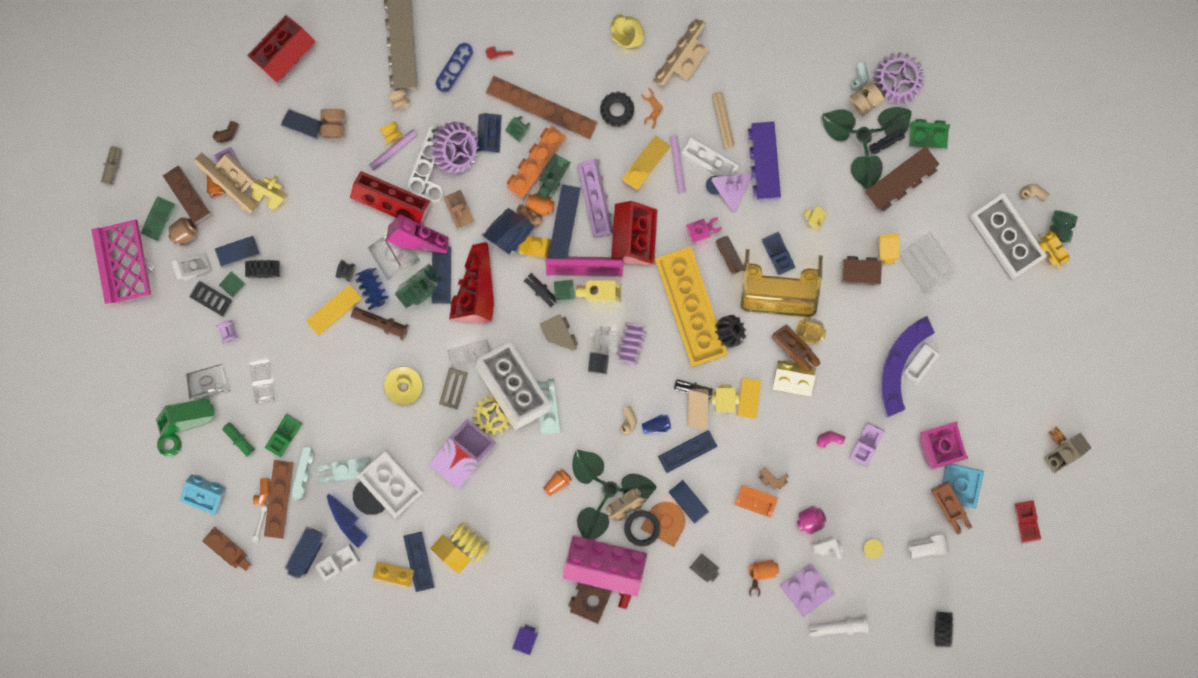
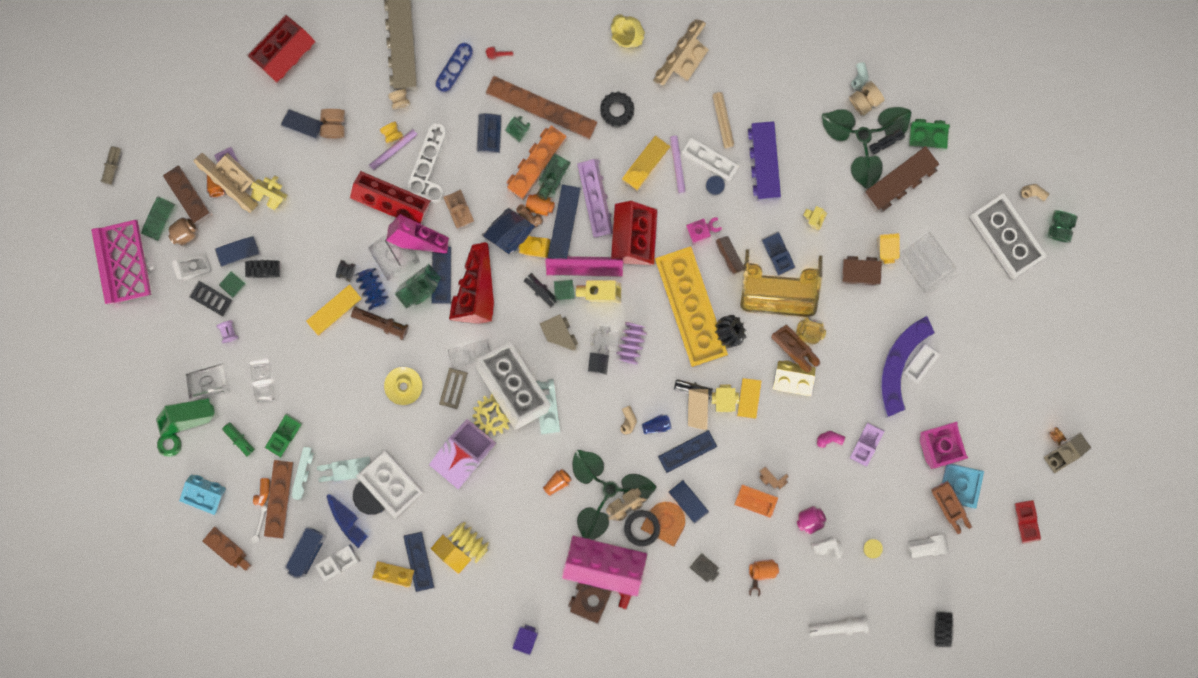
reddish brown arm [213,120,239,143] -> none
lavender gear [429,121,480,174] -> none
clear orange arm [641,88,663,129] -> none
lavender piece [711,173,752,212] -> none
lavender plate [780,563,834,617] -> none
lavender gear [873,52,925,104] -> none
yellow hinge [1038,231,1070,270] -> none

